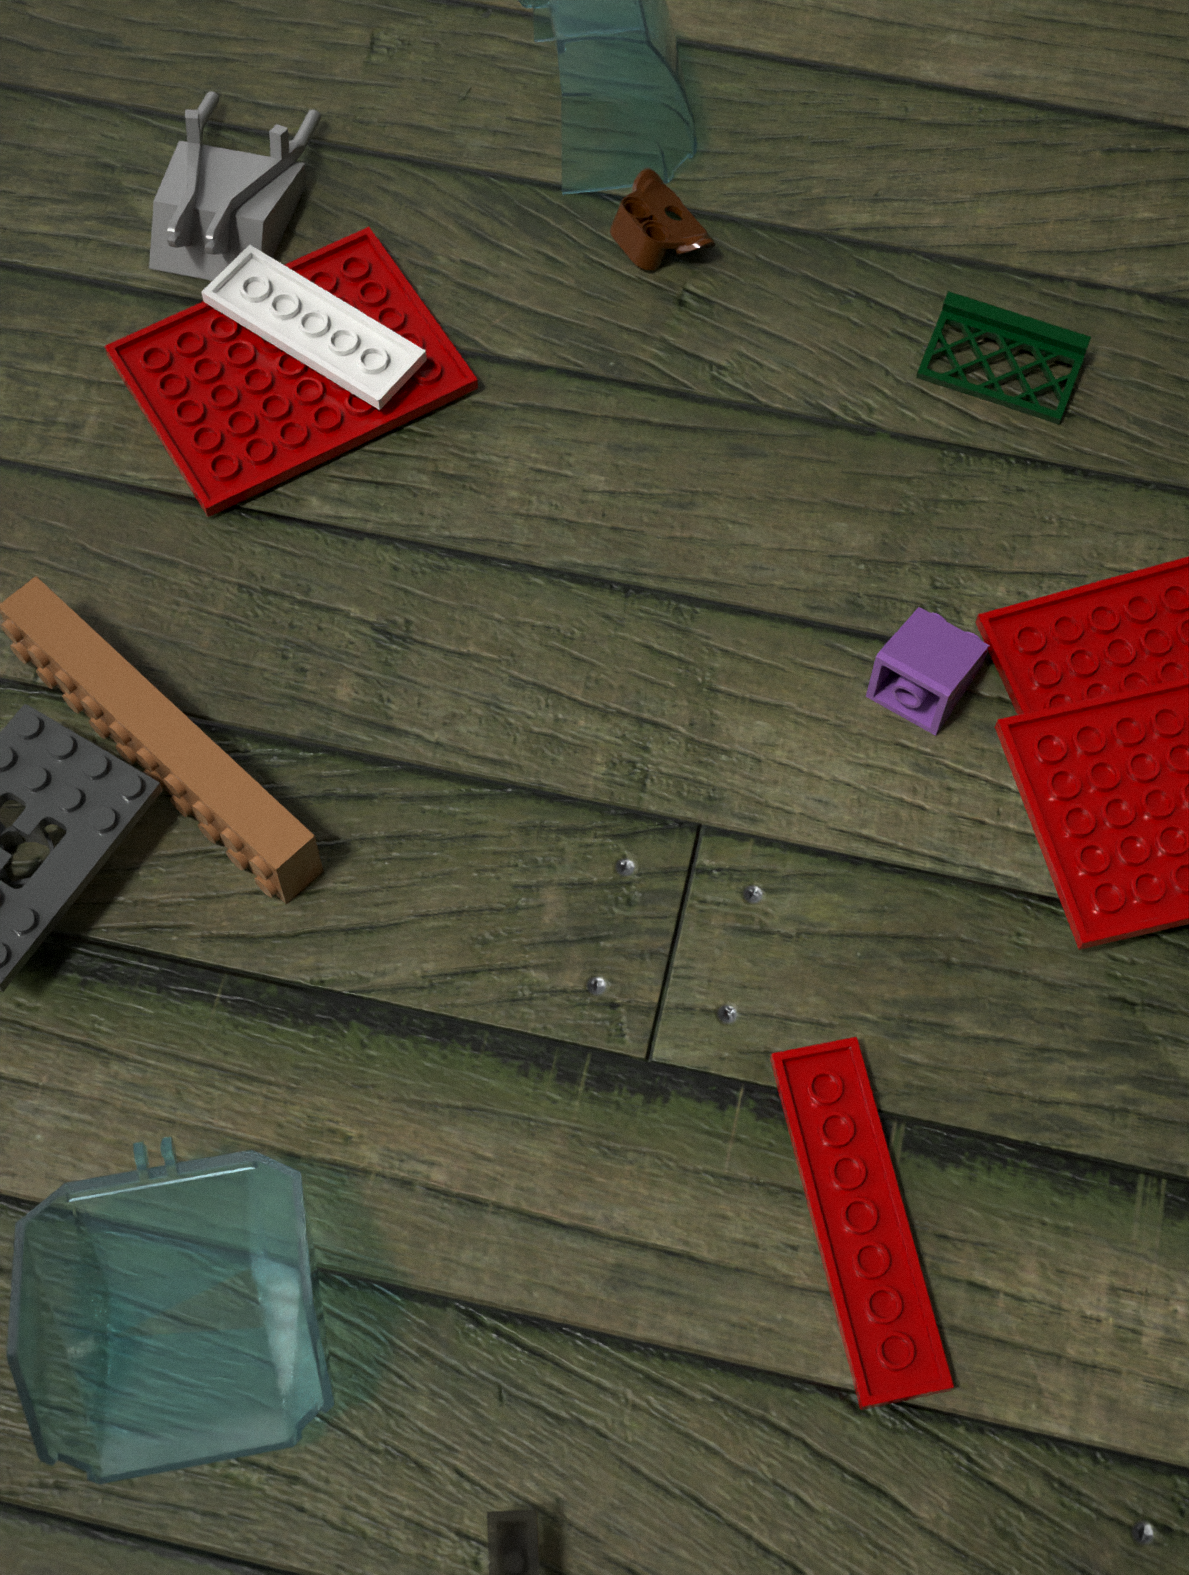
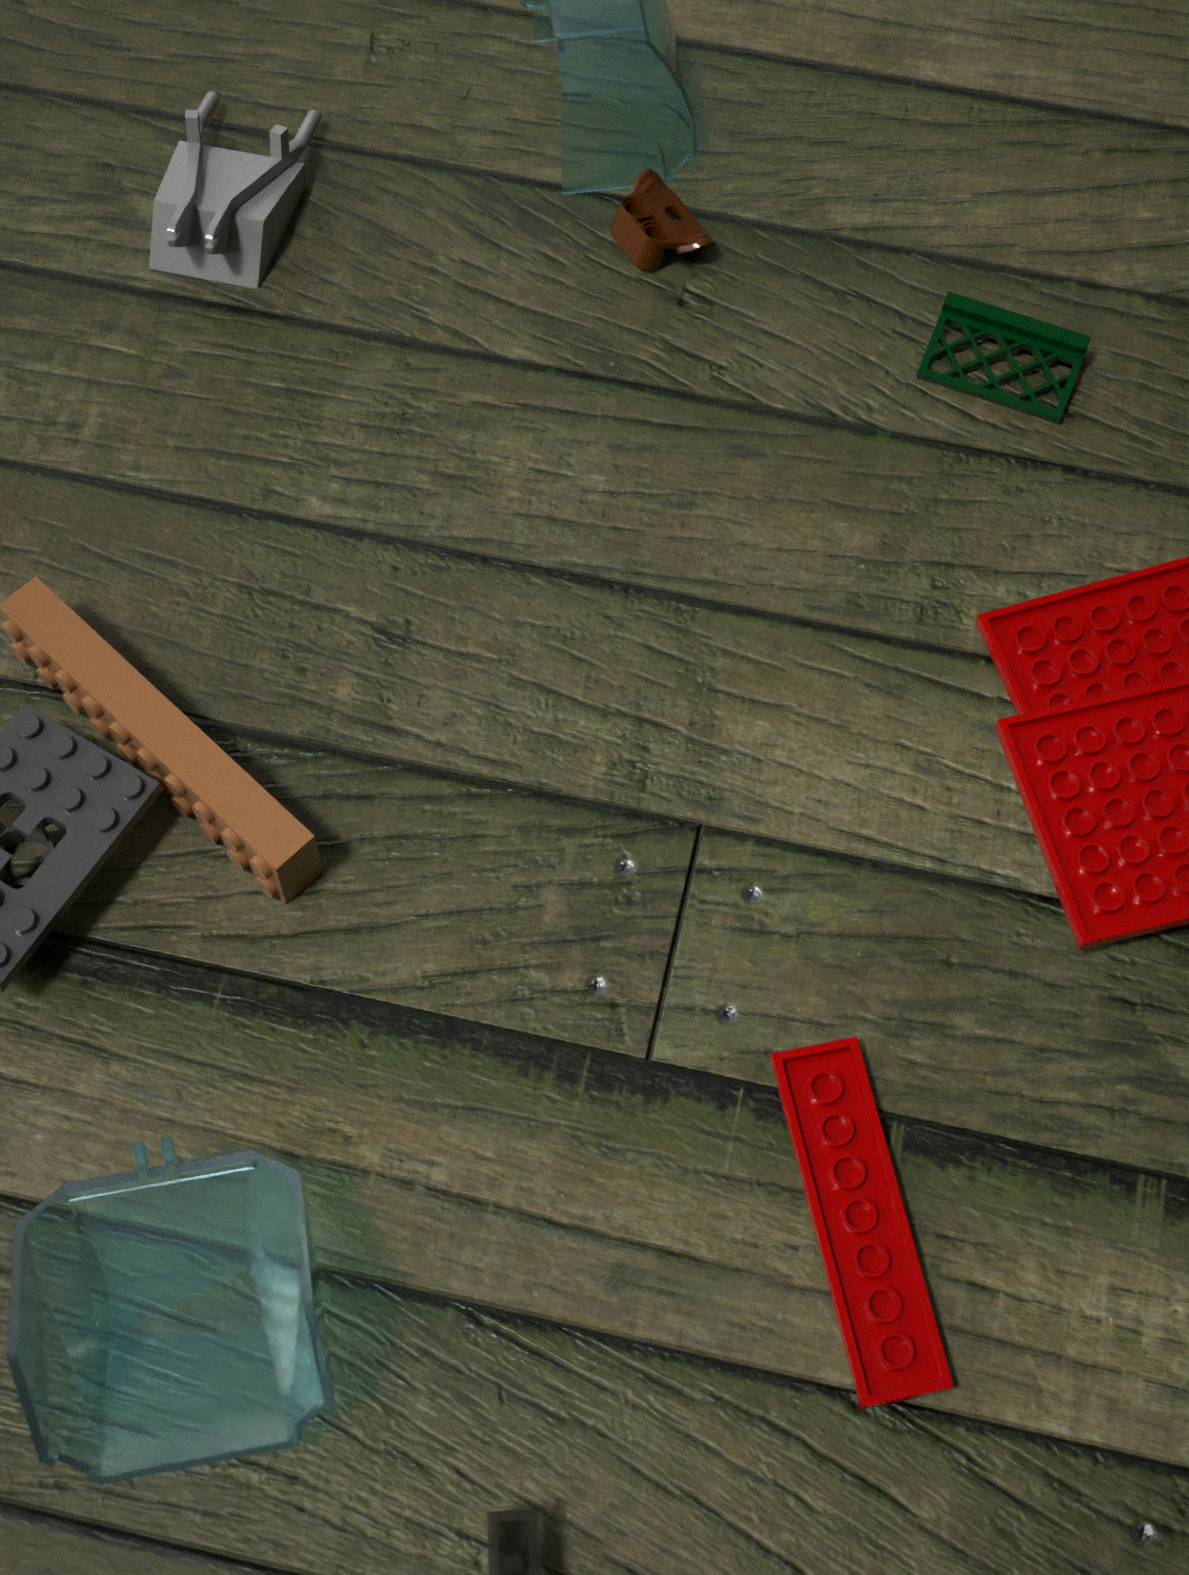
red plate [104,227,478,517] -> none
white plate [201,245,427,410] -> none
medium lavender slope [866,607,990,736] -> none

